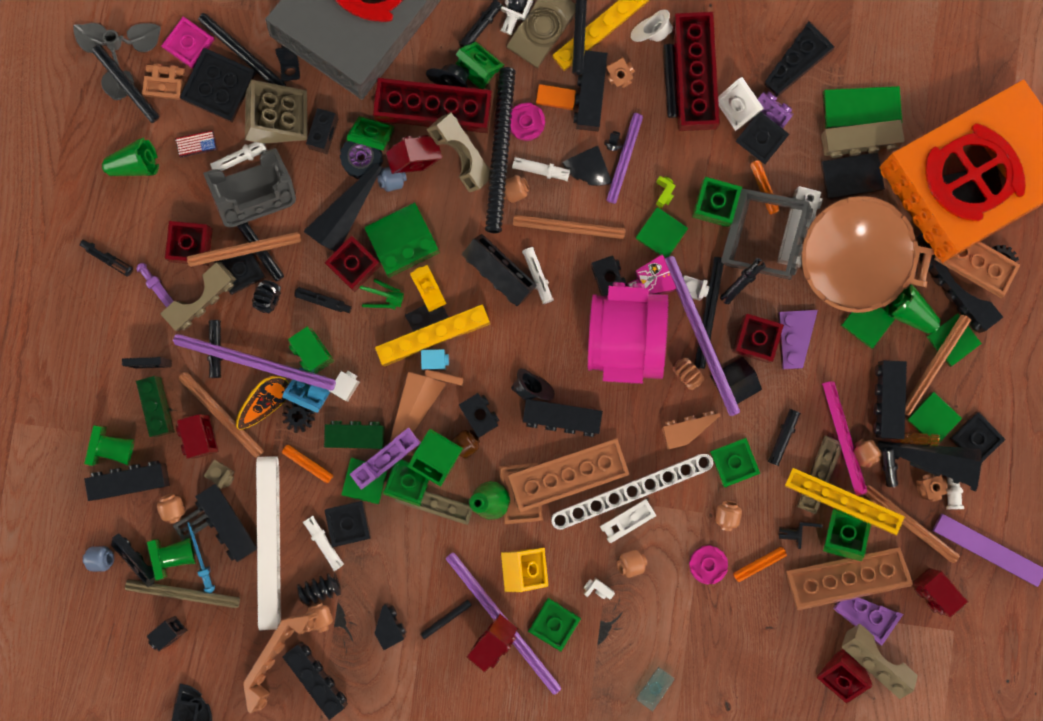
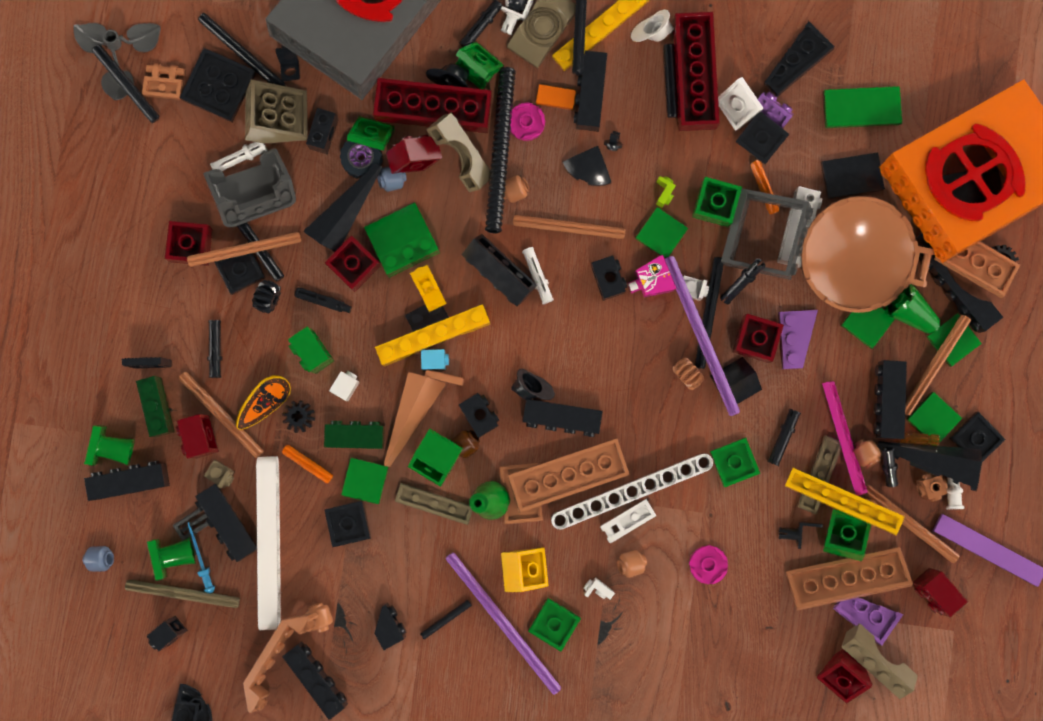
black piece [79,239,133,277] -> none
green cone [102,138,159,176] -> none
black plate [111,533,155,587] -> none
medium lavender sword [137,263,173,307] -> none
nougat head [157,493,185,524] -> none
dark tan arch [160,262,237,331] -> none
dark pink tile [161,16,215,69] -> none
medium lavender axle [173,334,336,391] -> none
tile [175,130,218,158] -> none
dark azure plate [282,368,331,413] -> none
black piece [297,573,341,606] -> none
white pin [302,516,344,571] -> none
medium lavender slope [350,428,421,489] -> none
green plant [359,279,404,310] -> none
green tile [383,459,429,507] -> none
dark red brick [467,614,518,672] -> none
white pin [512,157,570,181] -> none
dark pink cylinder [588,282,668,384] -> none
nougat brick [606,56,635,88] -> none
medium lavender axle [607,113,643,203] -> none
clear light blue plate [636,667,675,711] -> none
nougat slope [661,411,720,449] -> none
nougat head [715,501,742,531] -> none
orange axle [733,547,787,582] -> none
dark tan brick [821,120,905,158] -> none

